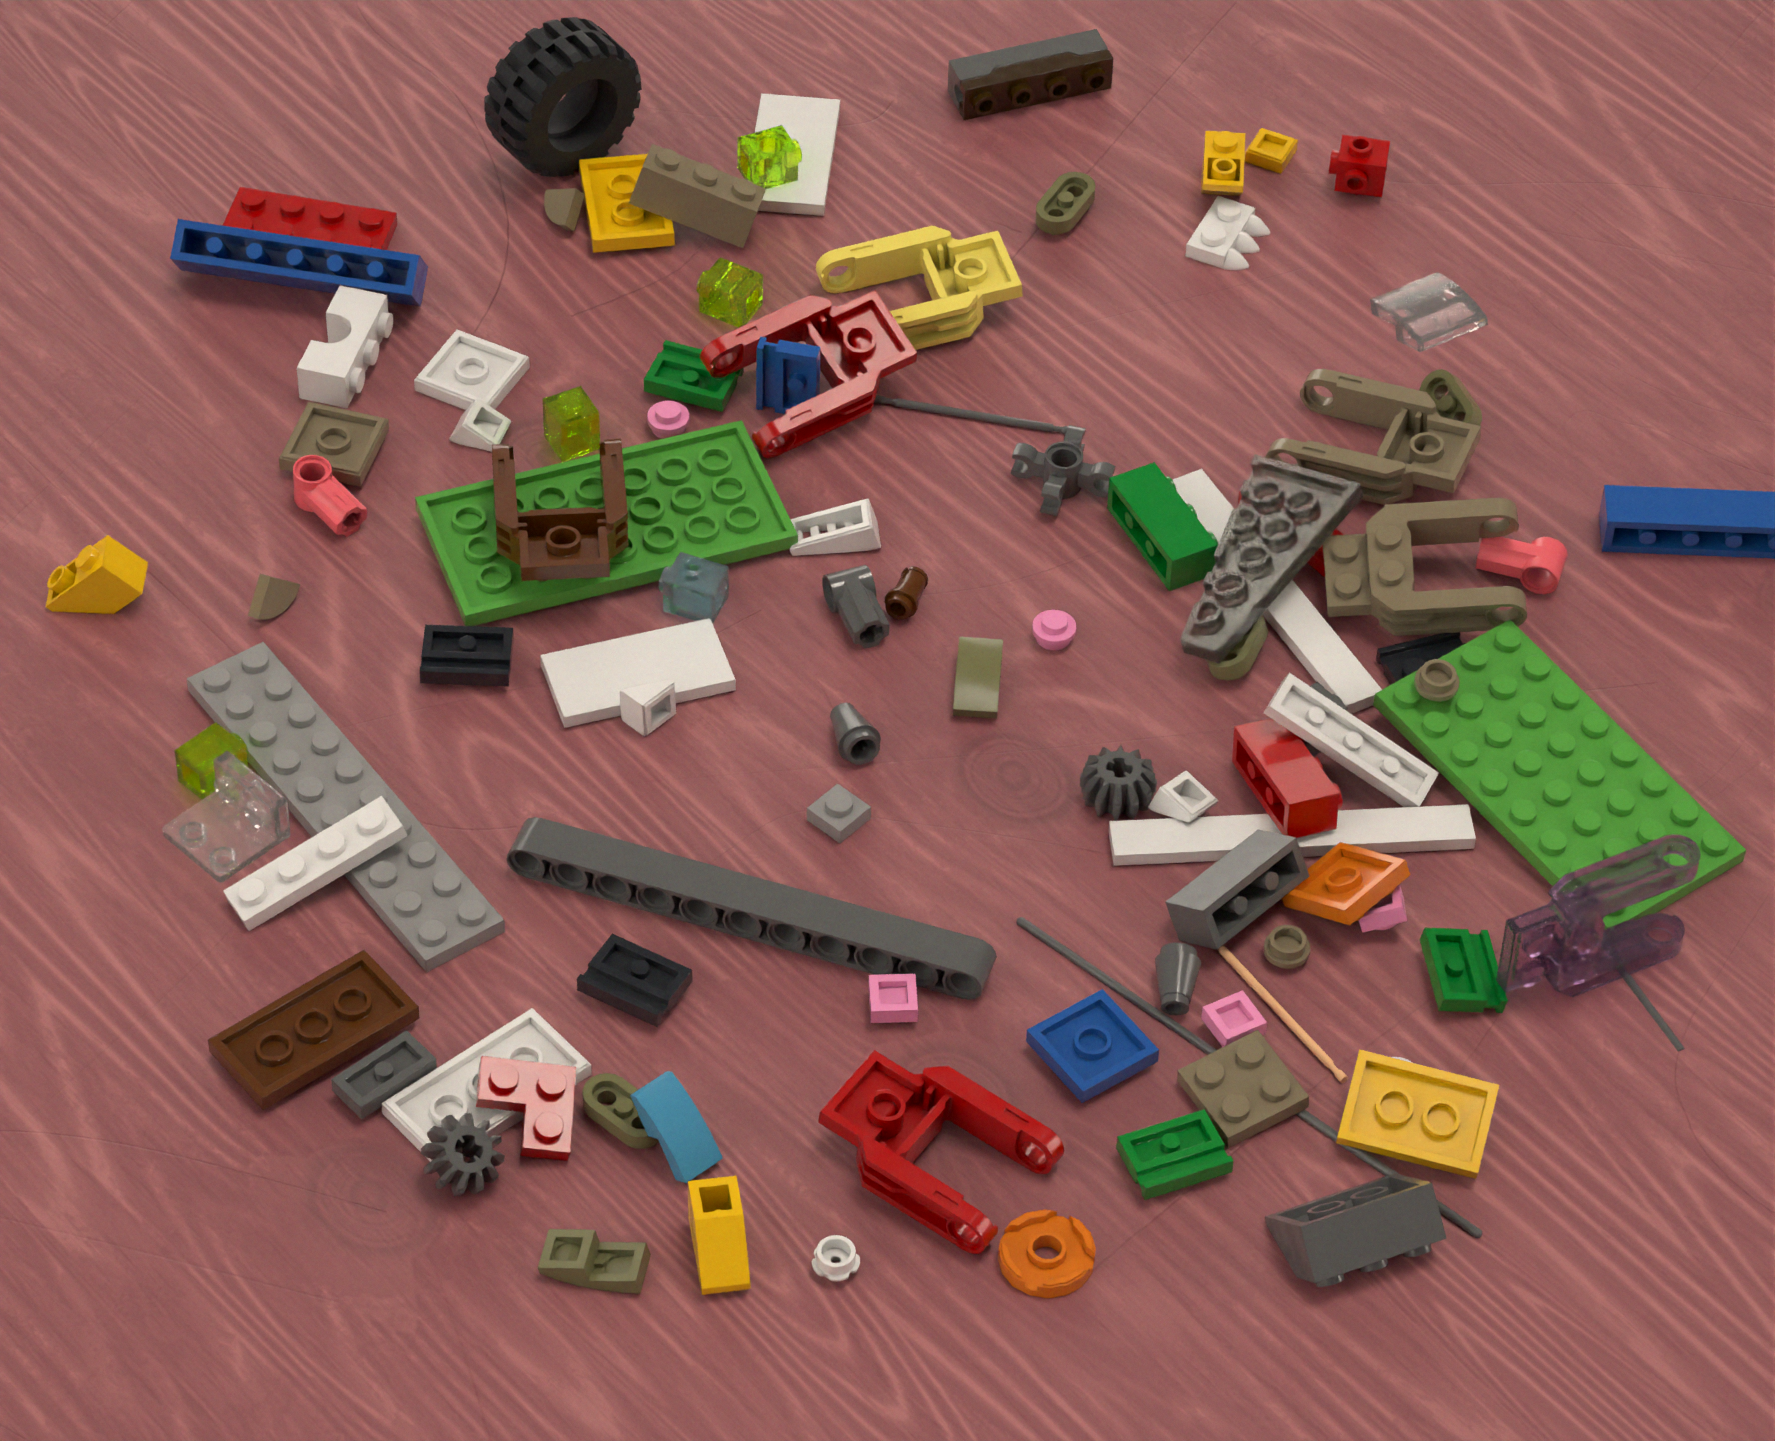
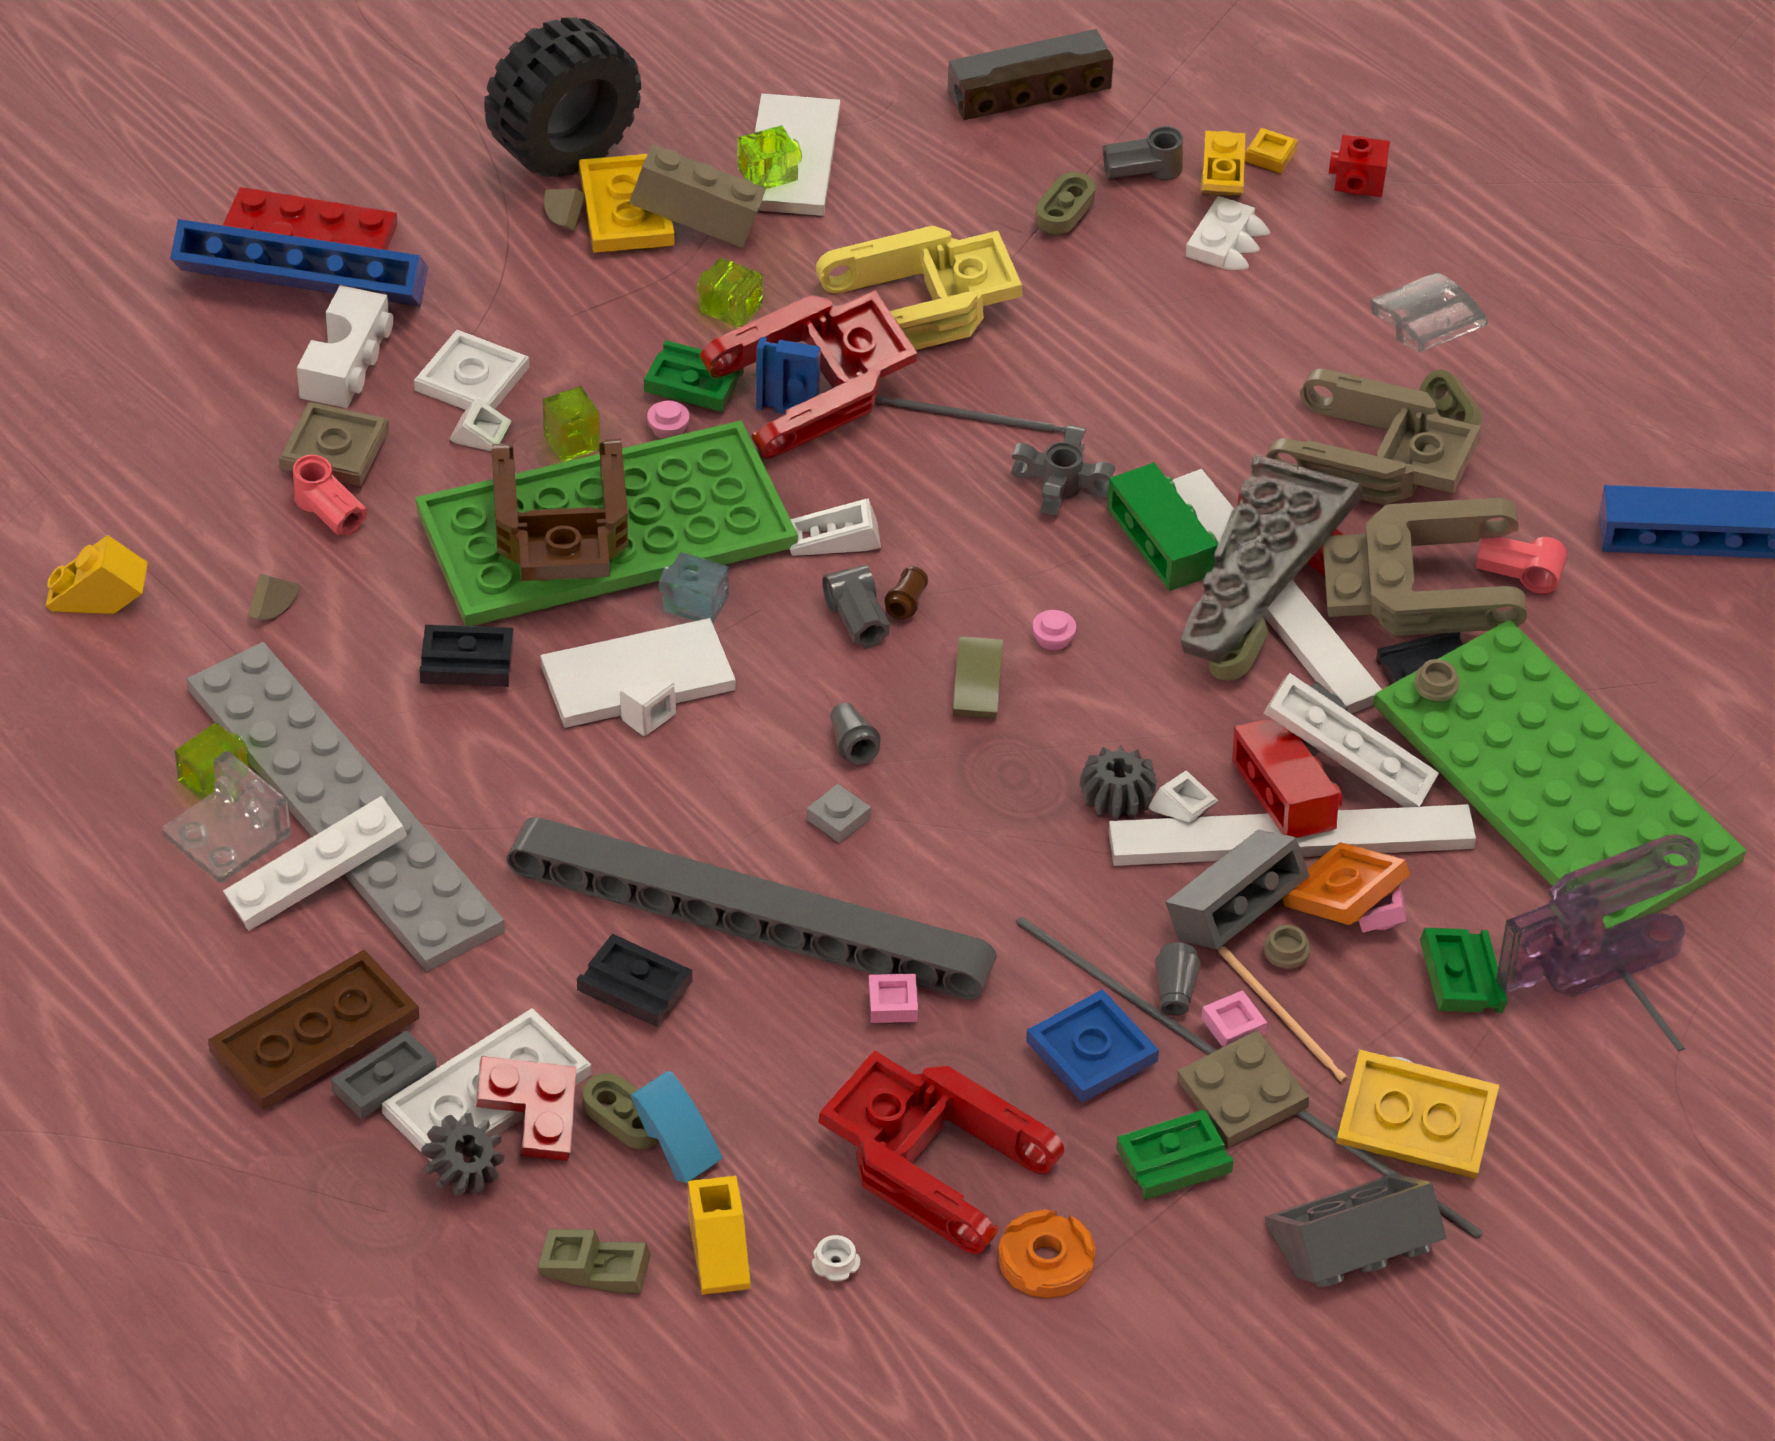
none -> dark grey piece [1102,126,1183,180]

